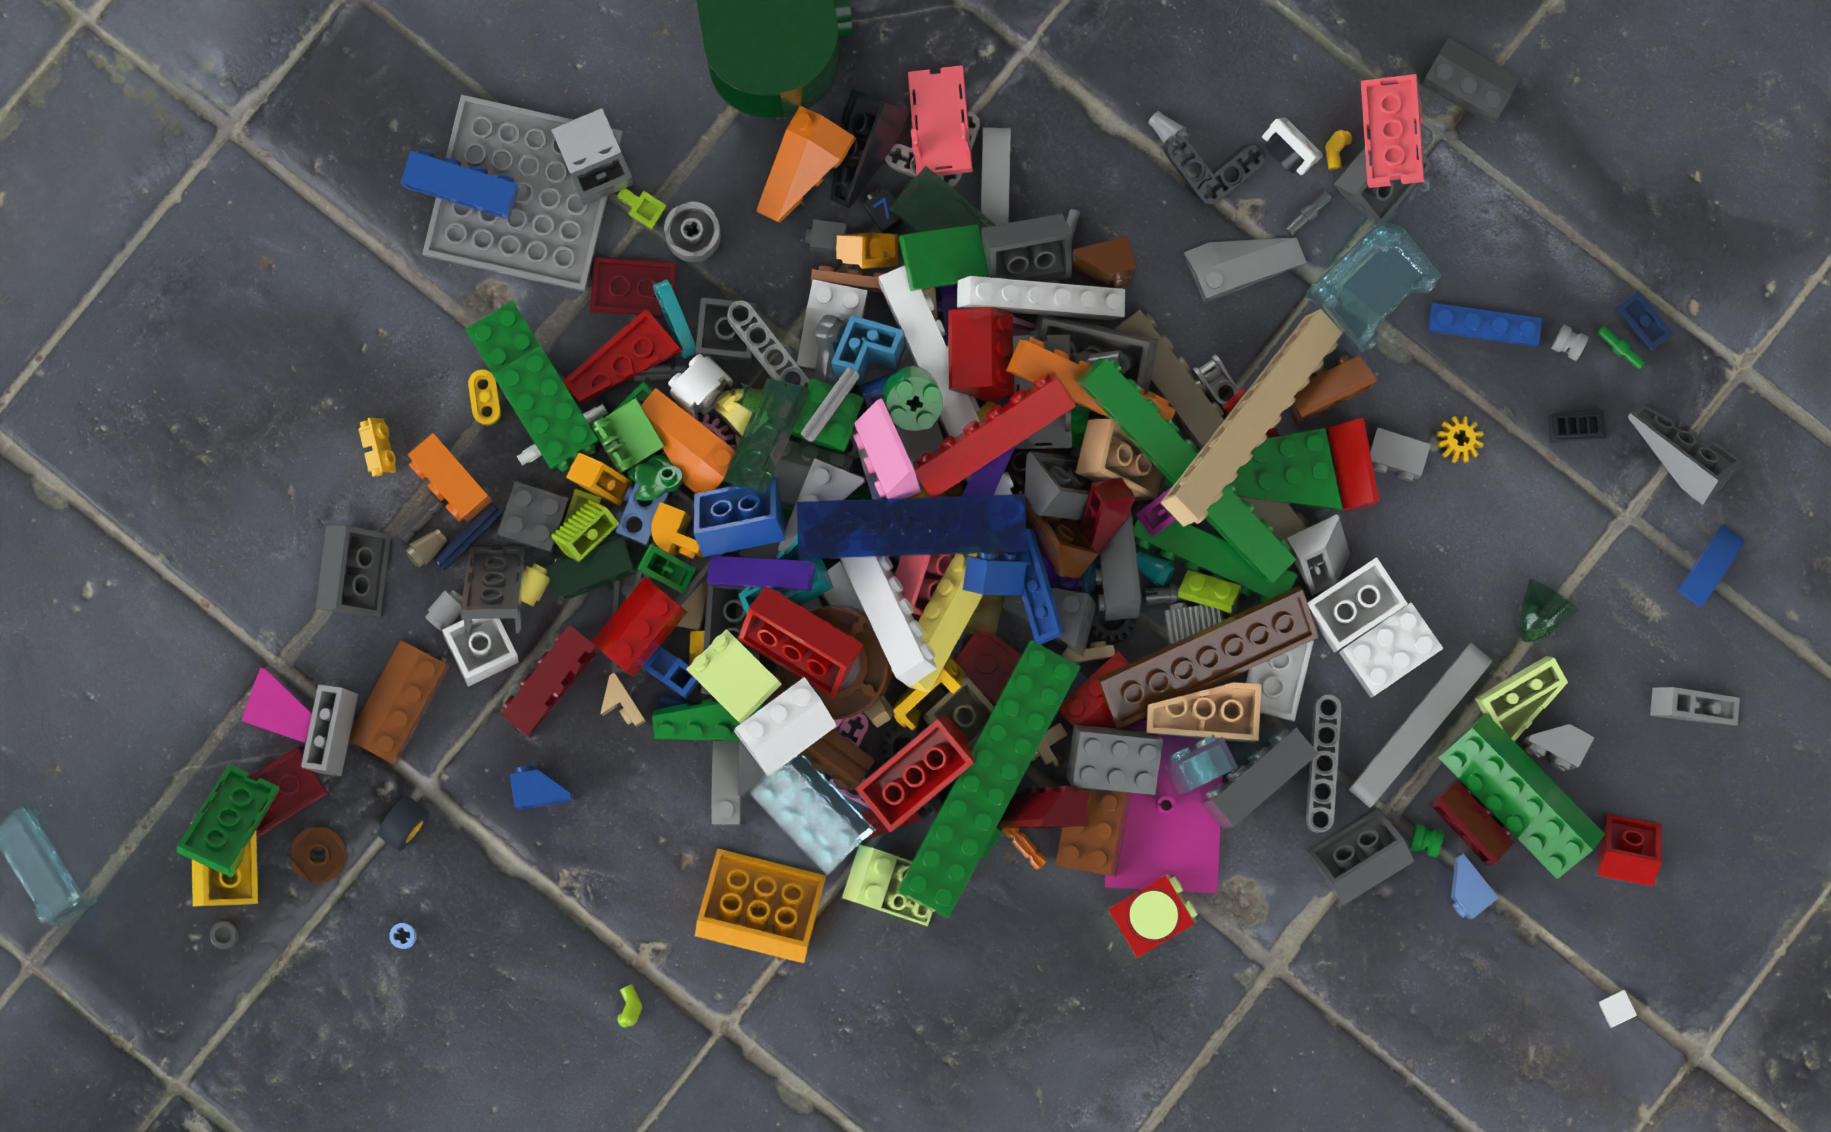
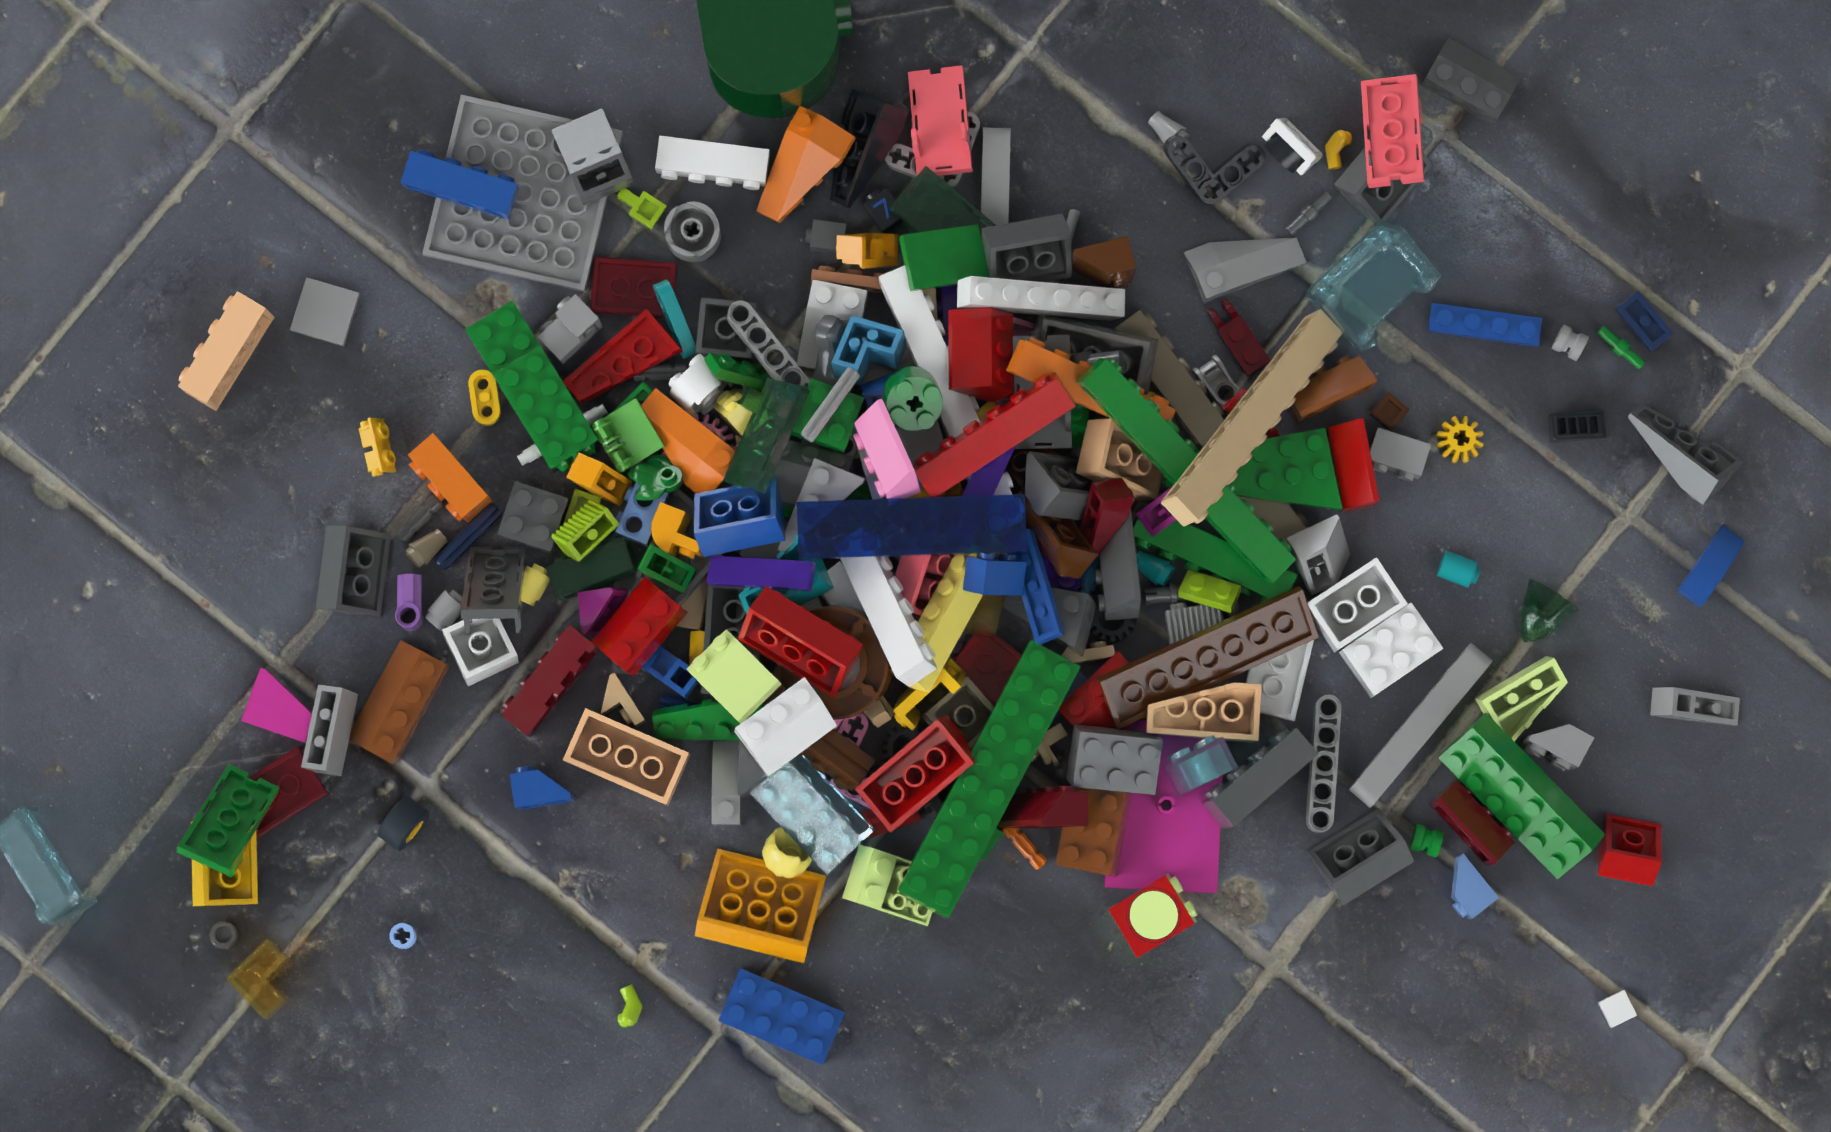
reddish brown plate [290,827,348,883] -> none
none -> light nougat brick [178,291,275,411]
none -> clear yellow brick [226,939,291,1019]
none -> light grey tile [290,277,361,347]
none -> medium lavender piece [395,574,424,631]
none -> light grey brick [538,294,603,365]
none -> light nougat brick [563,708,691,806]
none -> magenta slope [578,587,629,636]
none -> white brick [655,136,770,190]
none -> green hinge [704,352,778,391]
none -> blue brick [718,968,845,1065]
none -> light yellow hair [762,826,813,878]
none -> dark red hinge [1207,298,1271,377]
none -> reddish brown tile [1370,392,1409,431]
none -> teal brick [1436,550,1481,588]

